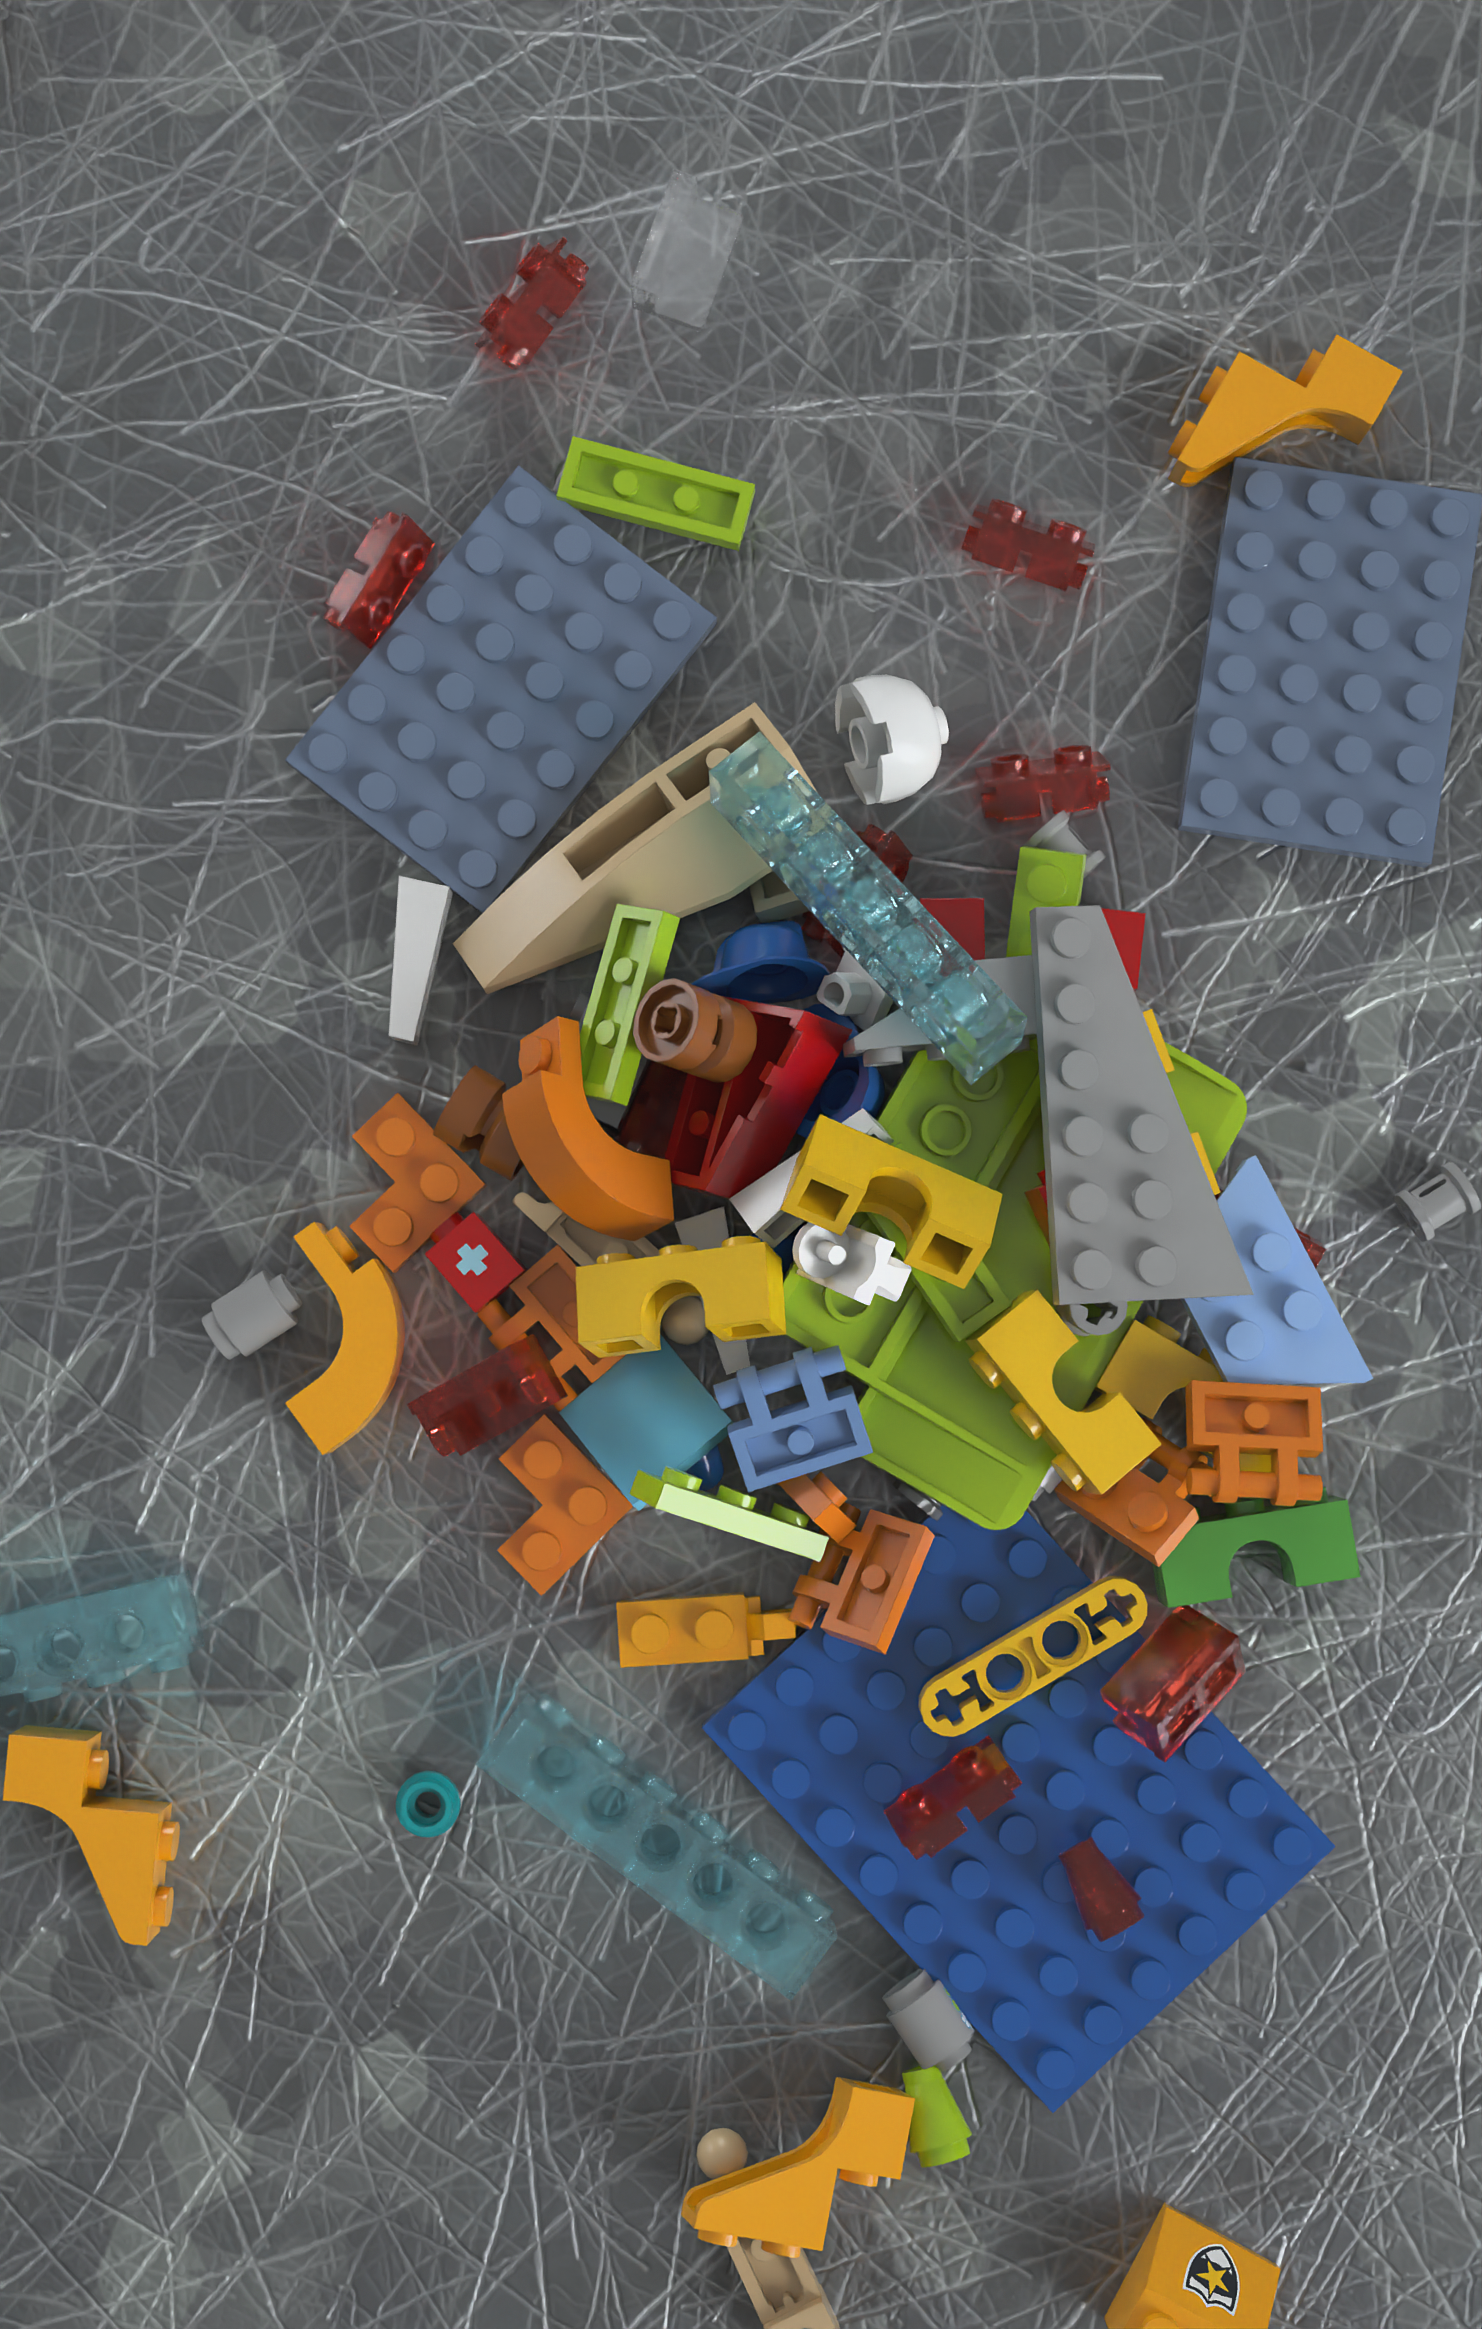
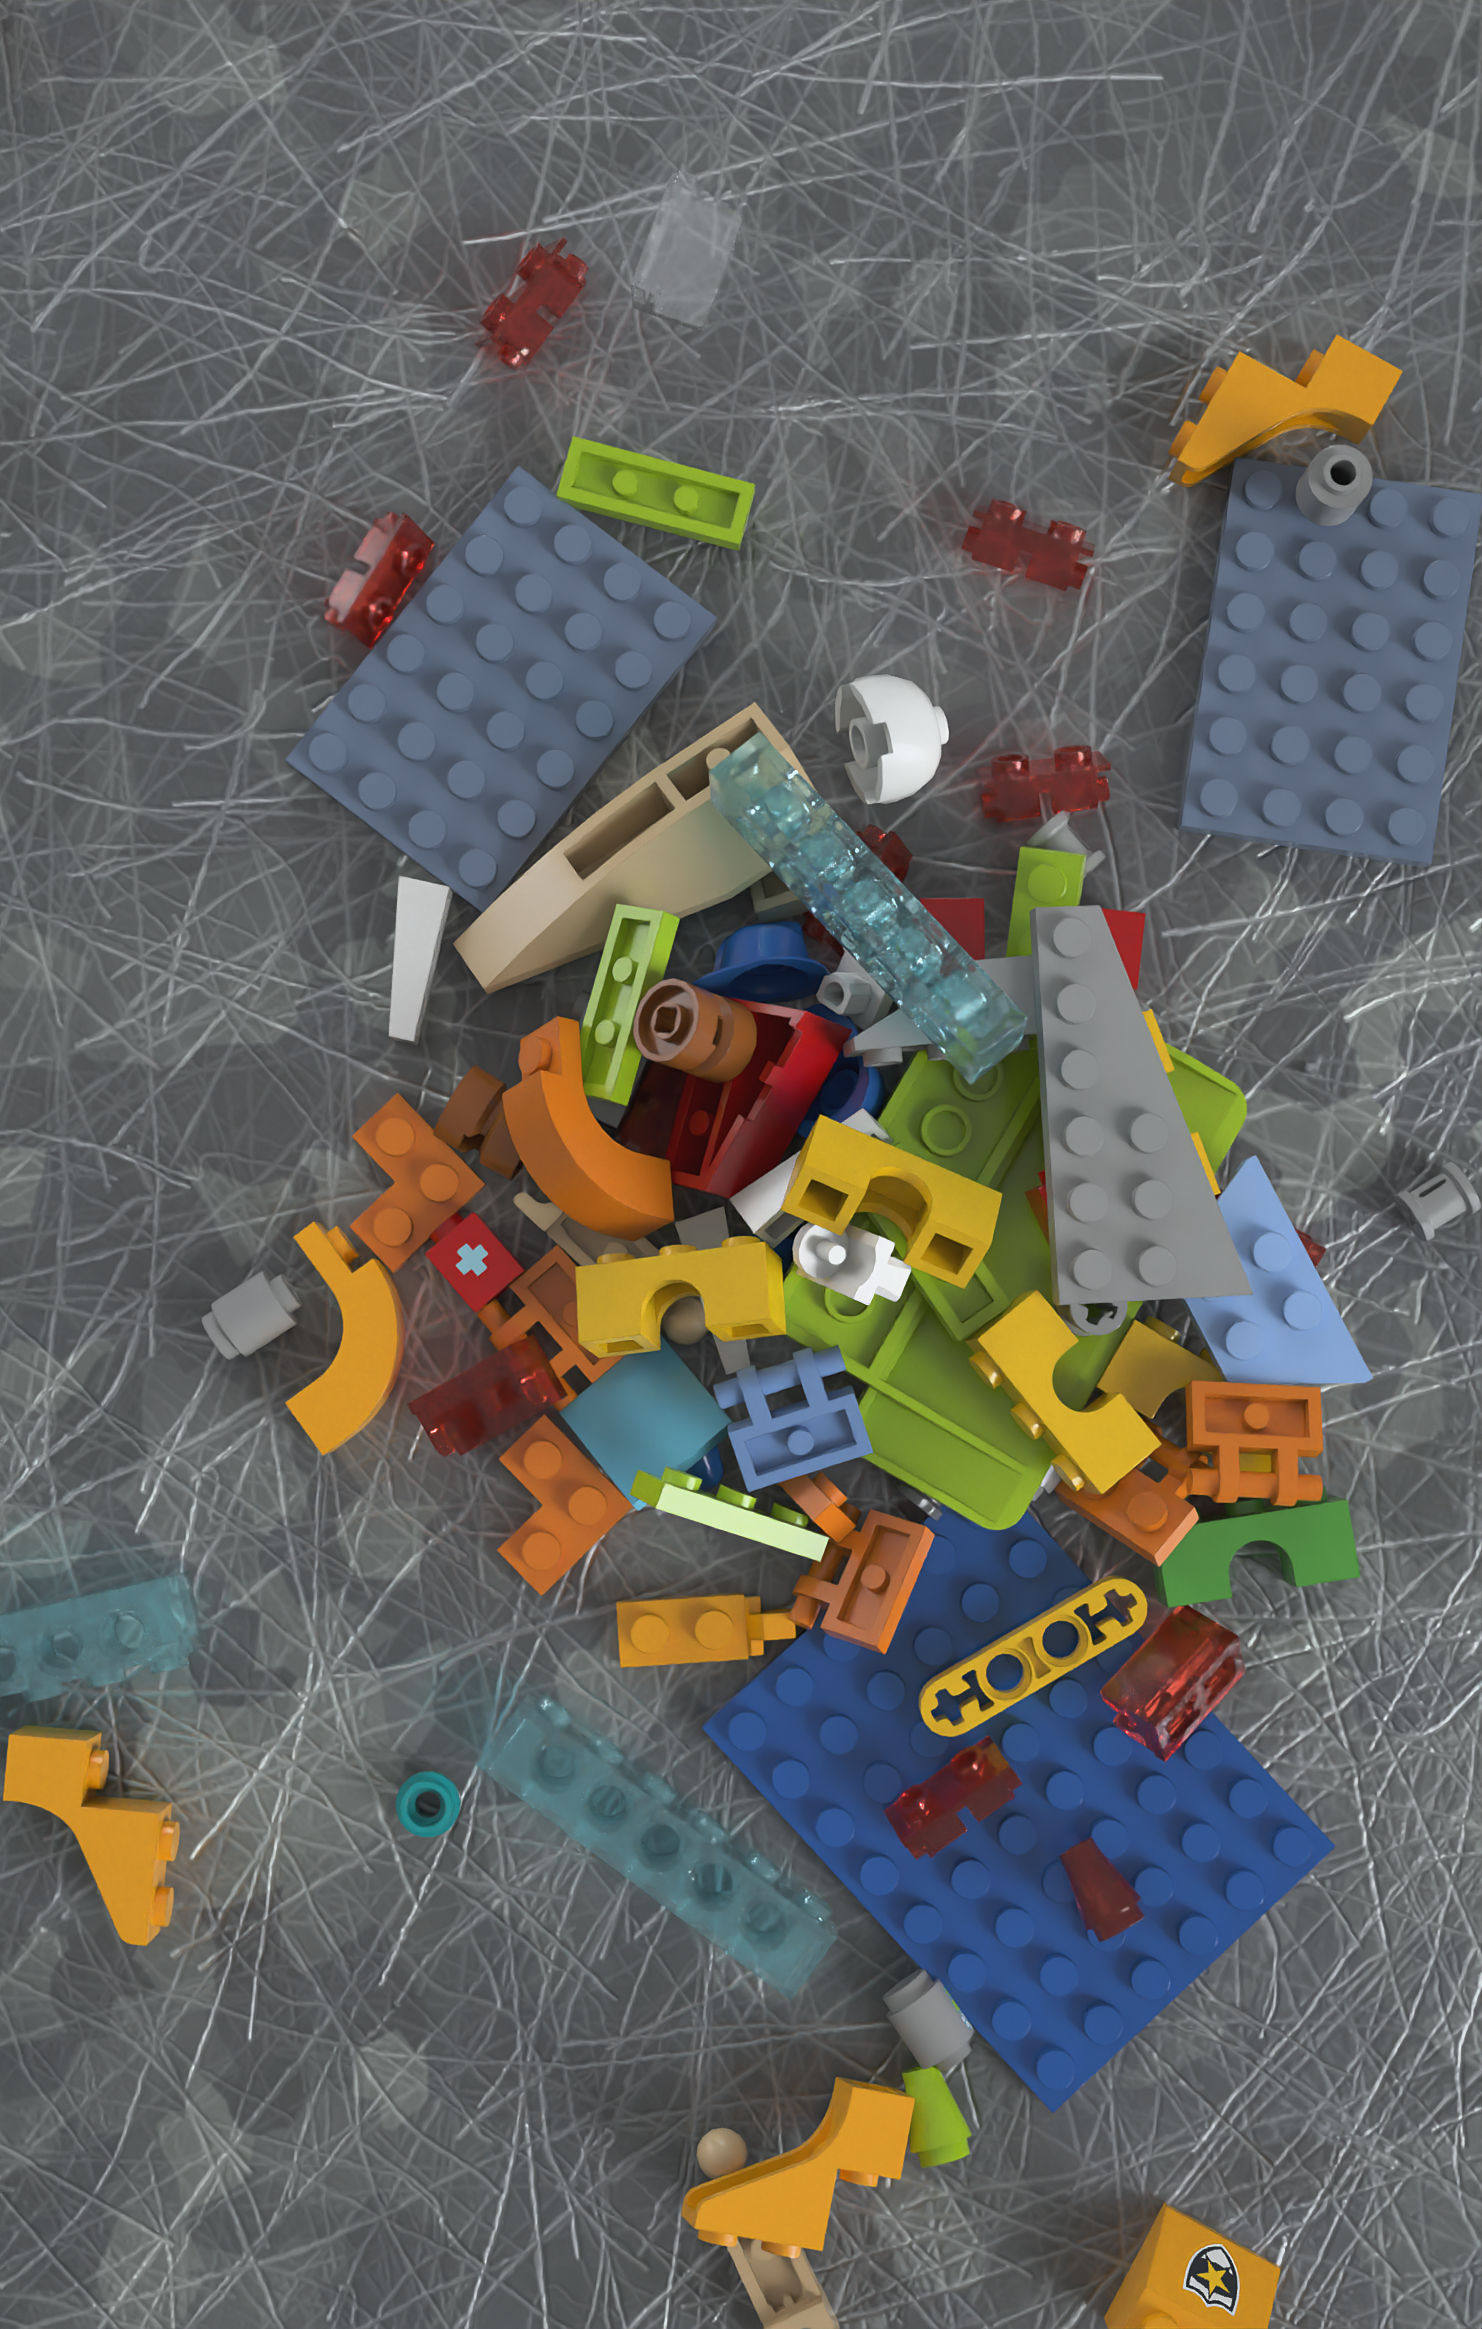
none -> light grey brick [1296,445,1373,526]

